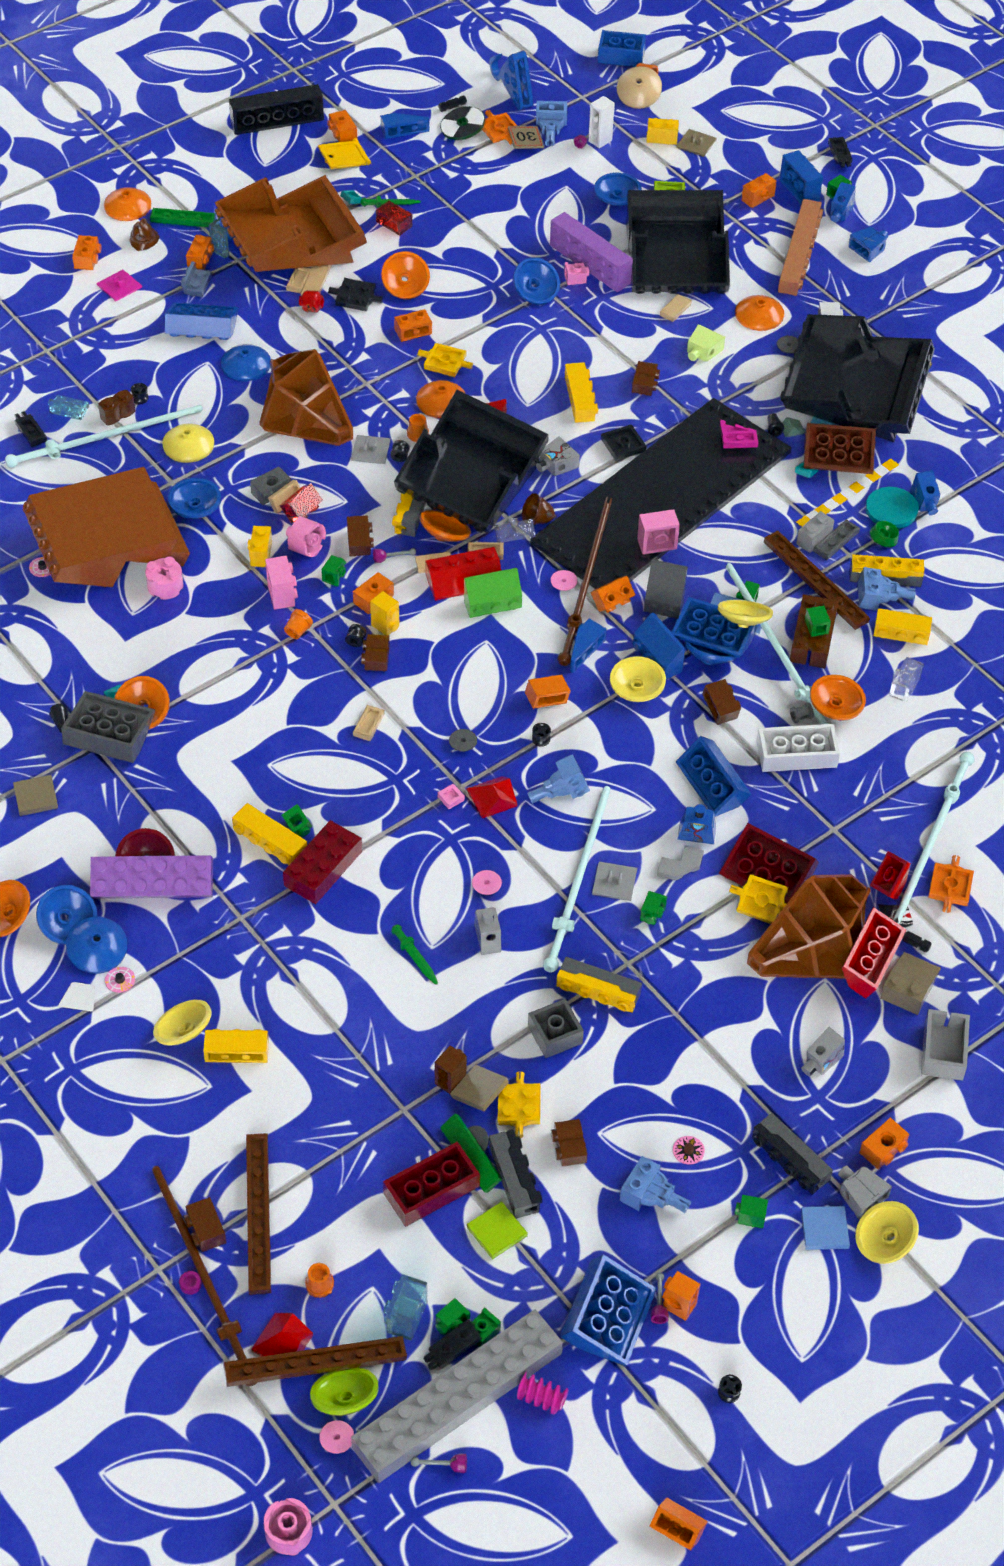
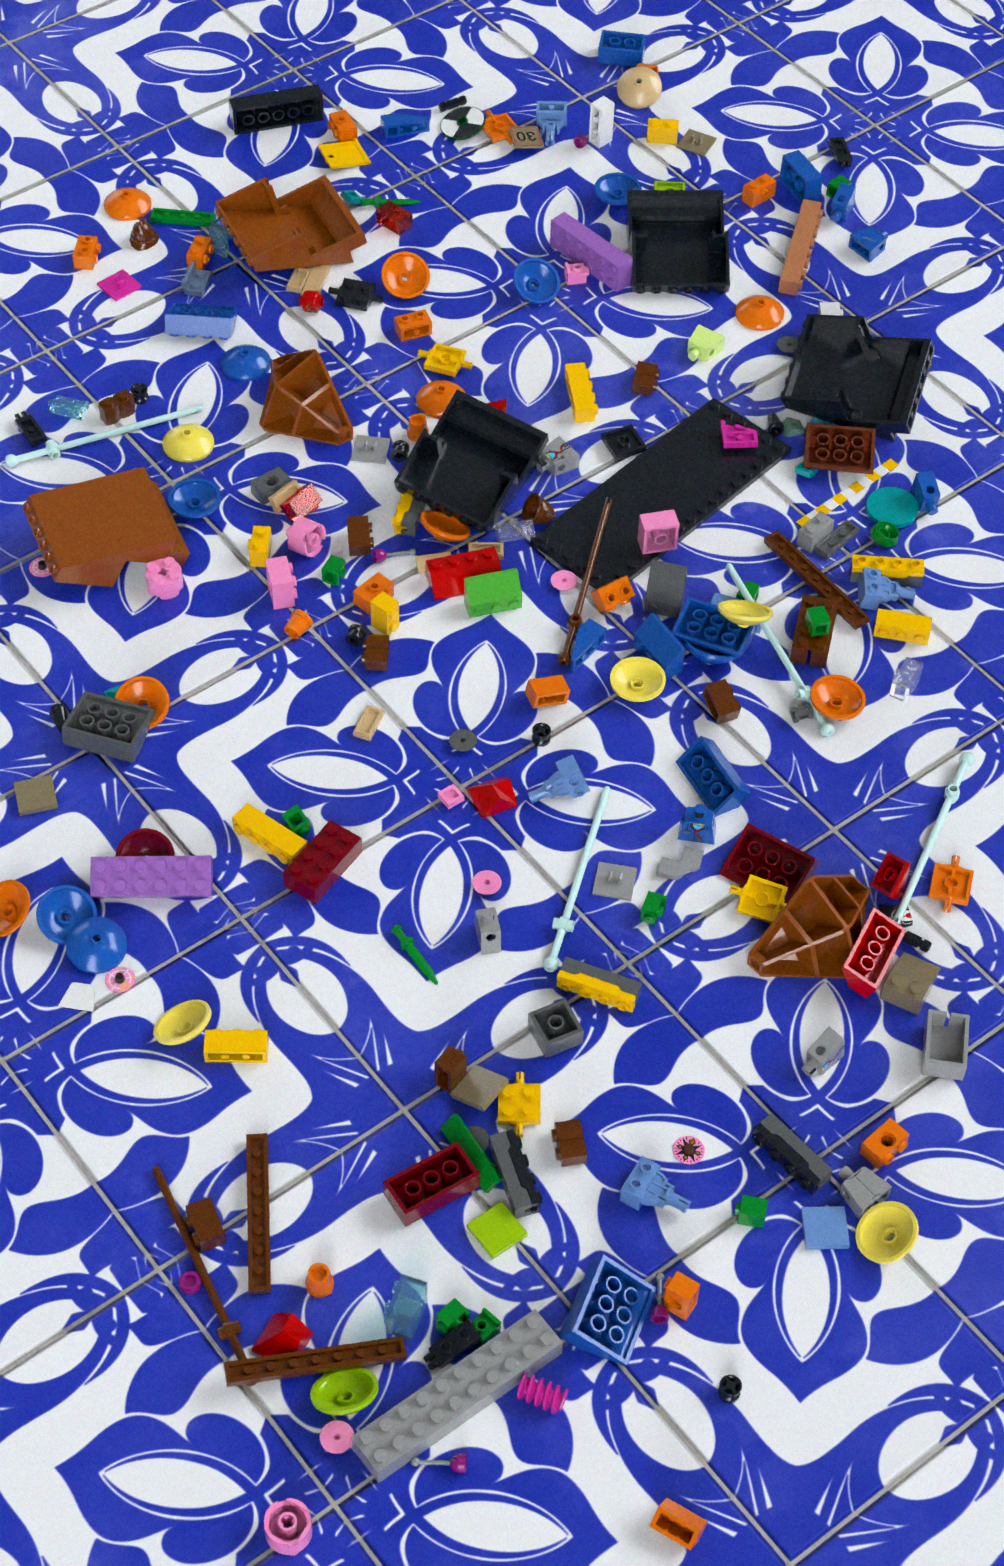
blue piece [489,50,533,111] -> none
tan tile [660,294,692,322] -> none
white brick [756,724,840,772] -> none

